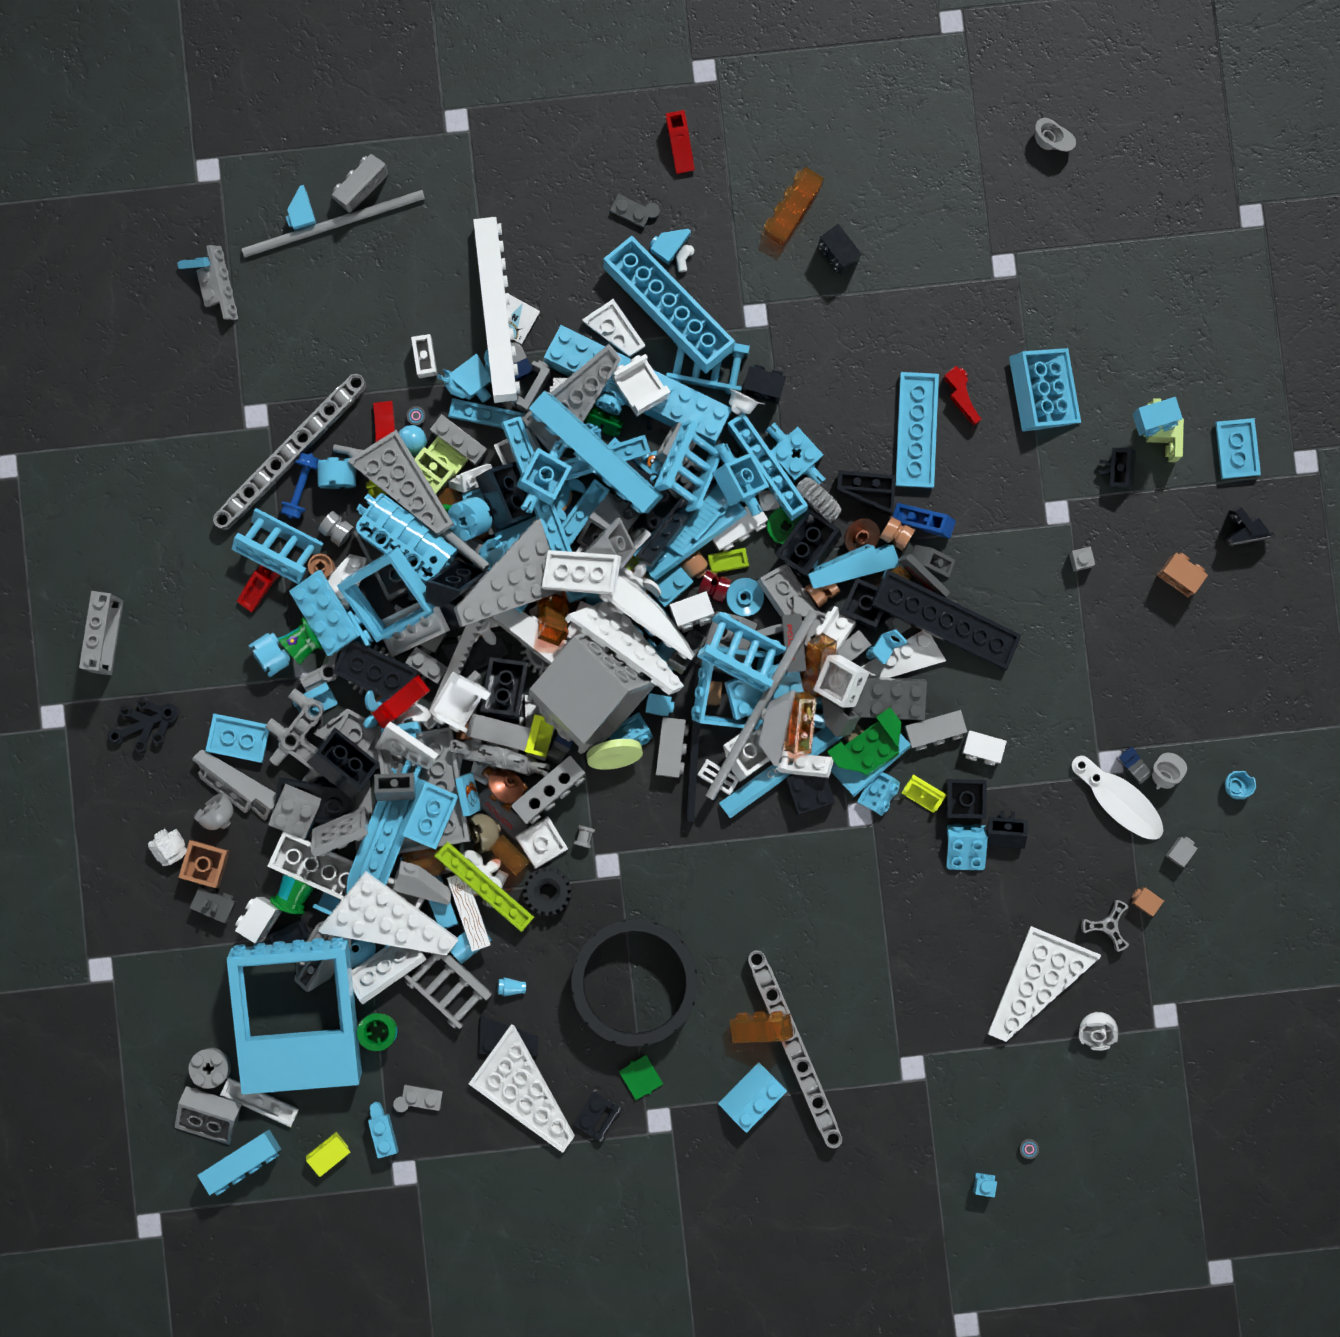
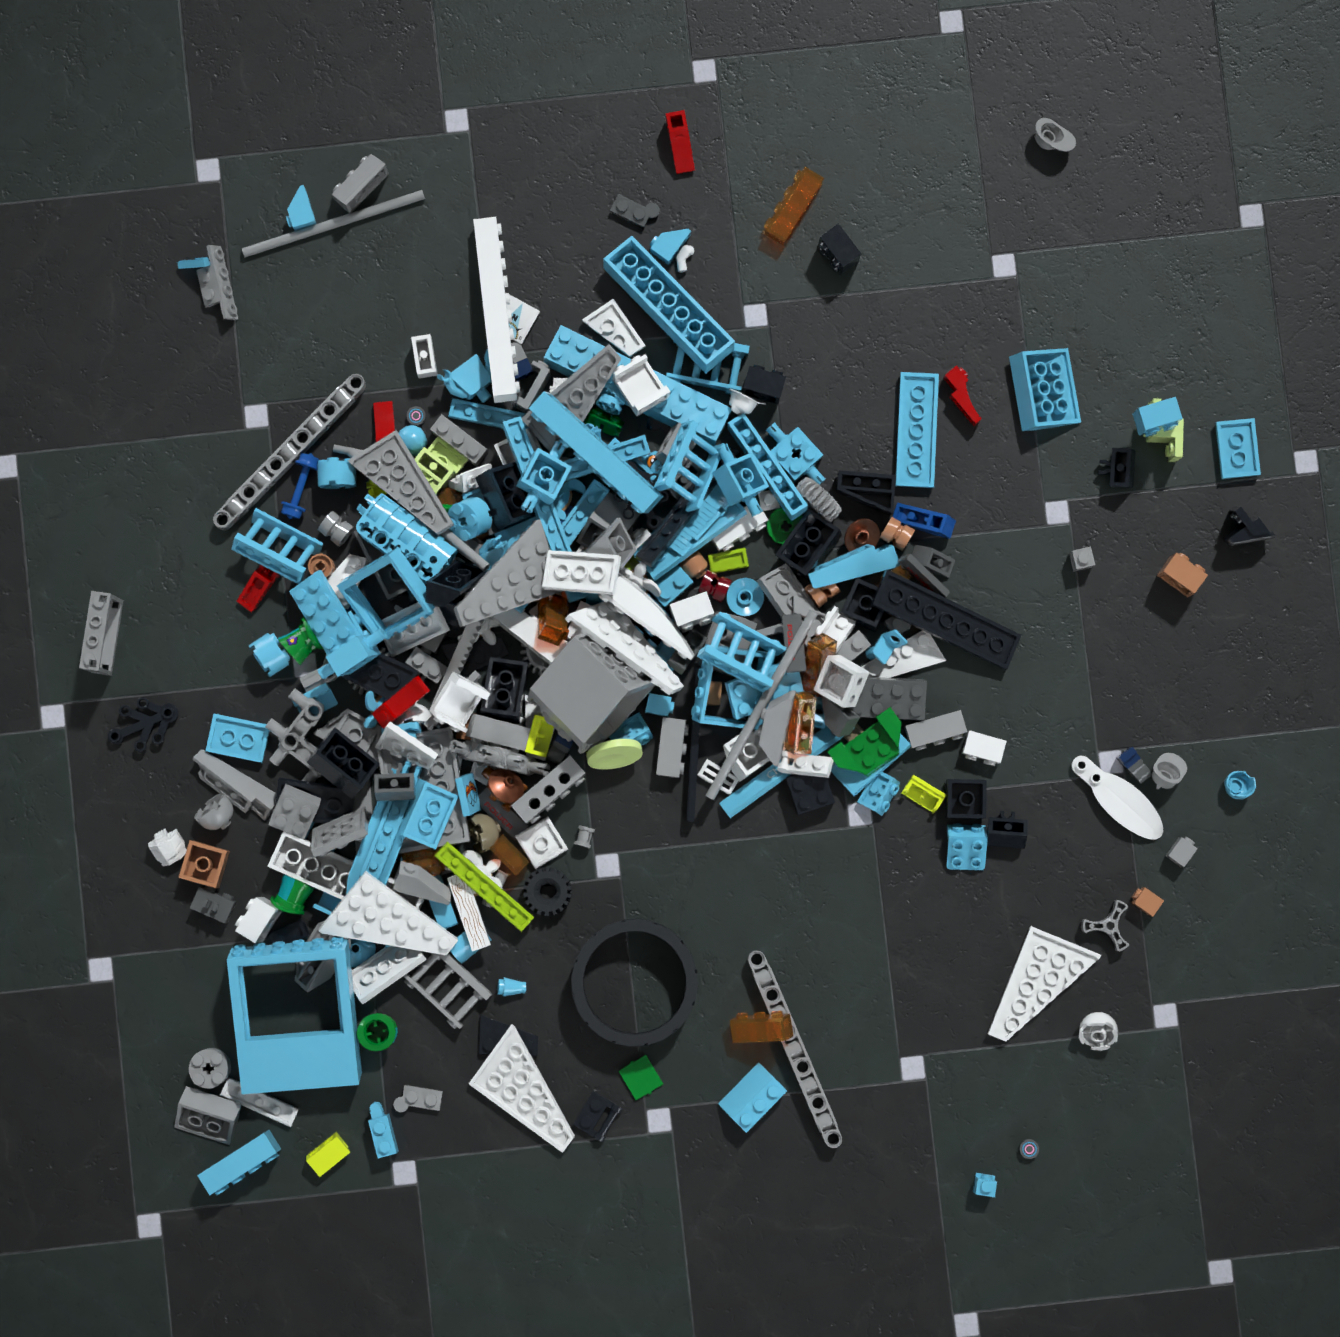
none -> medium azure brick [318,628,387,679]

